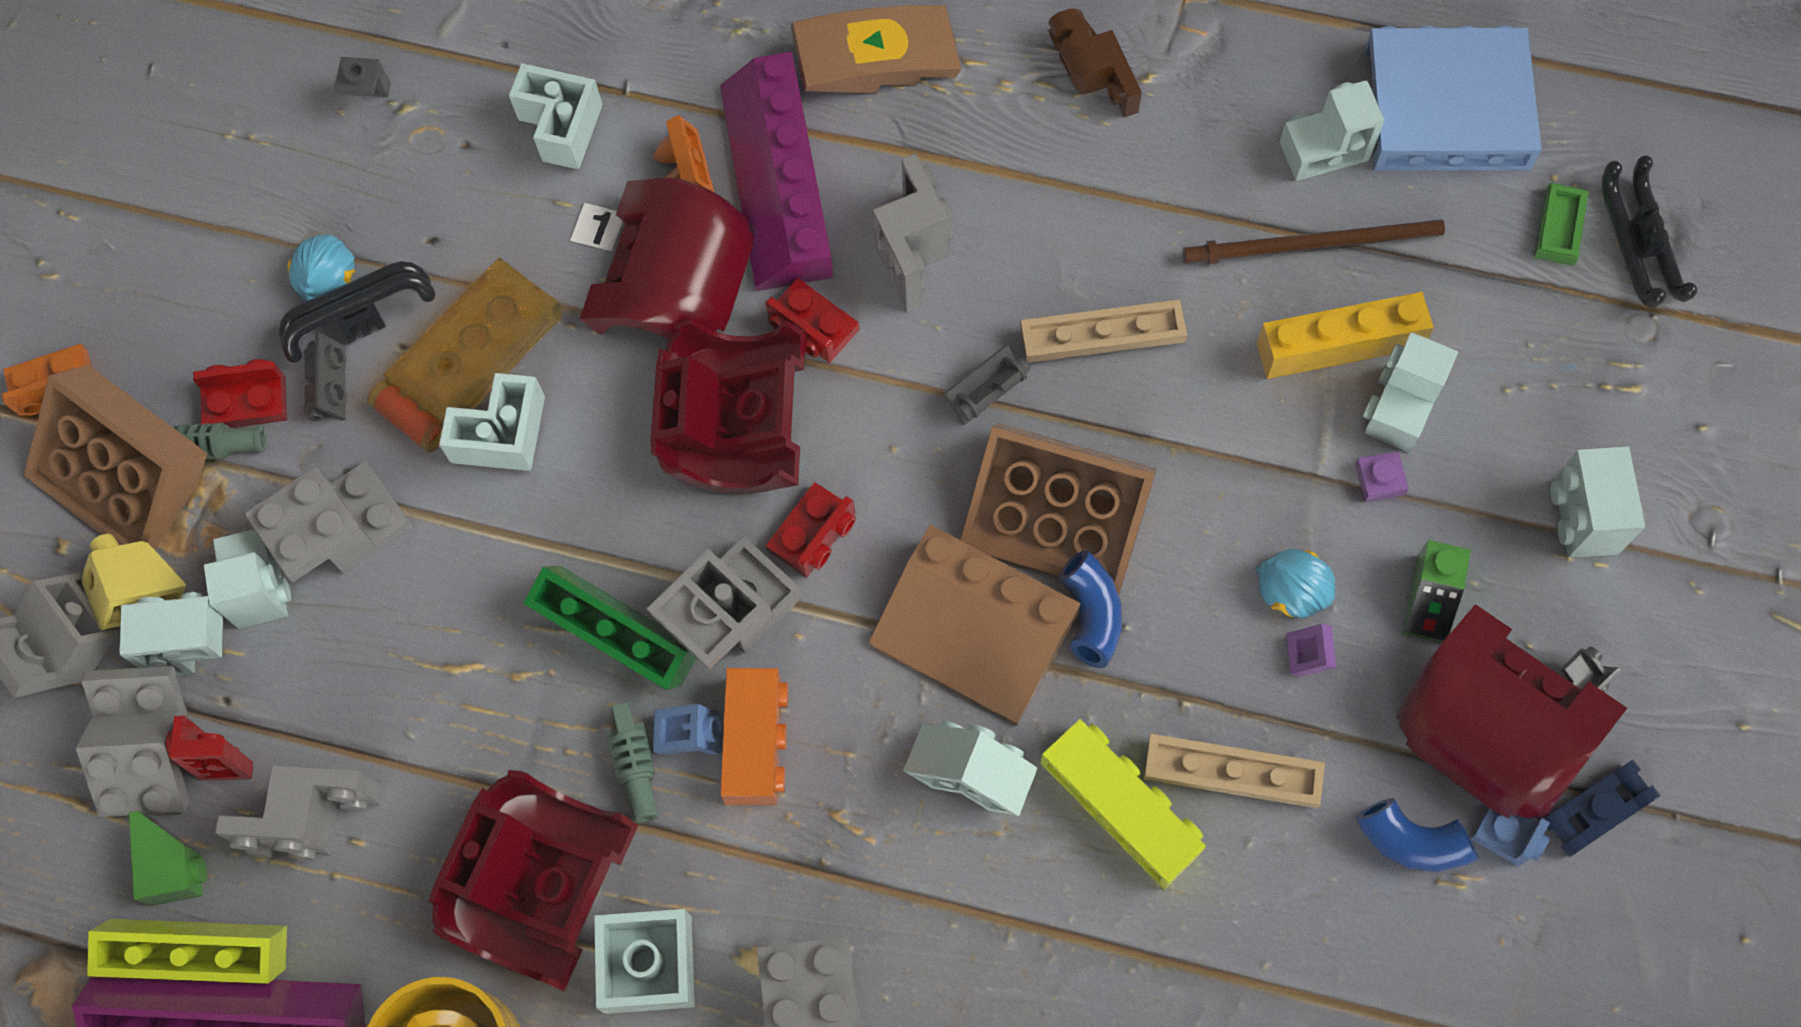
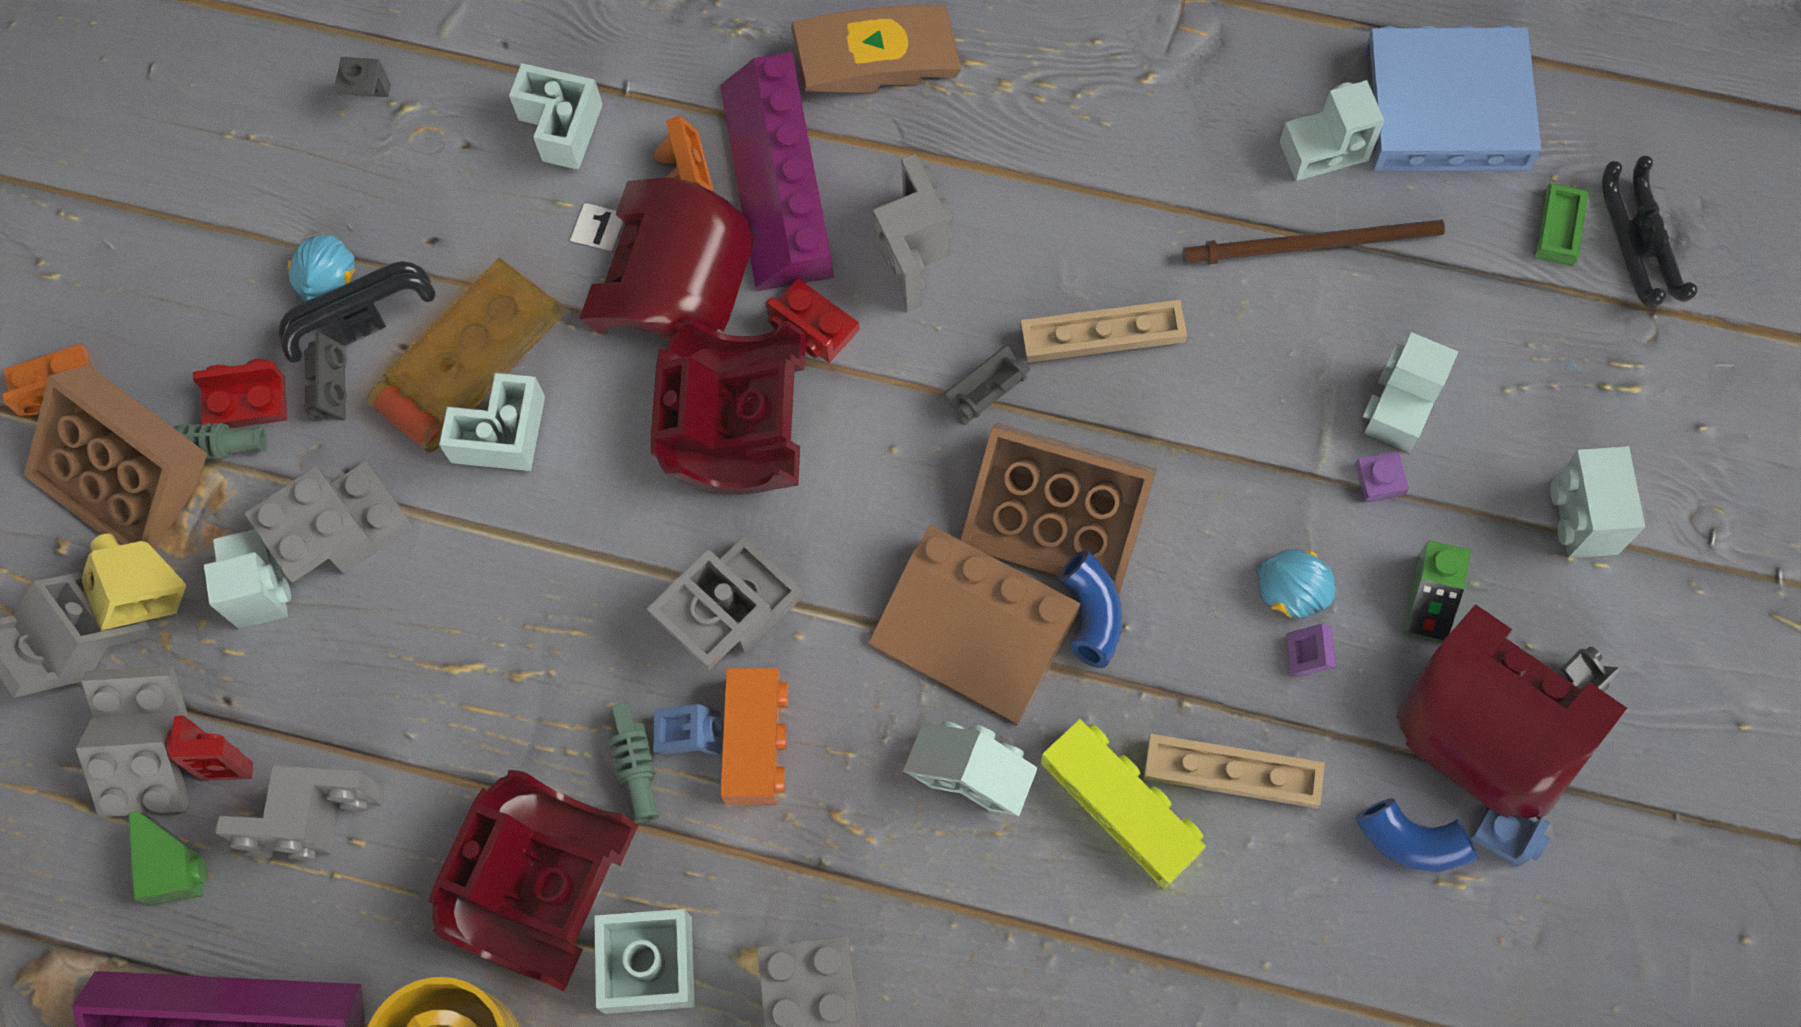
neon yellow brick [87,919,287,984] -> none
light aqua brick [120,592,223,675] -> none
green brick [523,565,696,690] -> none
red bracket [766,482,856,578] -> none
reddish brown plate [1048,8,1142,118] -> none
yellow brick [1256,292,1434,379] -> none
dark blue plate [1544,759,1661,857] -> none

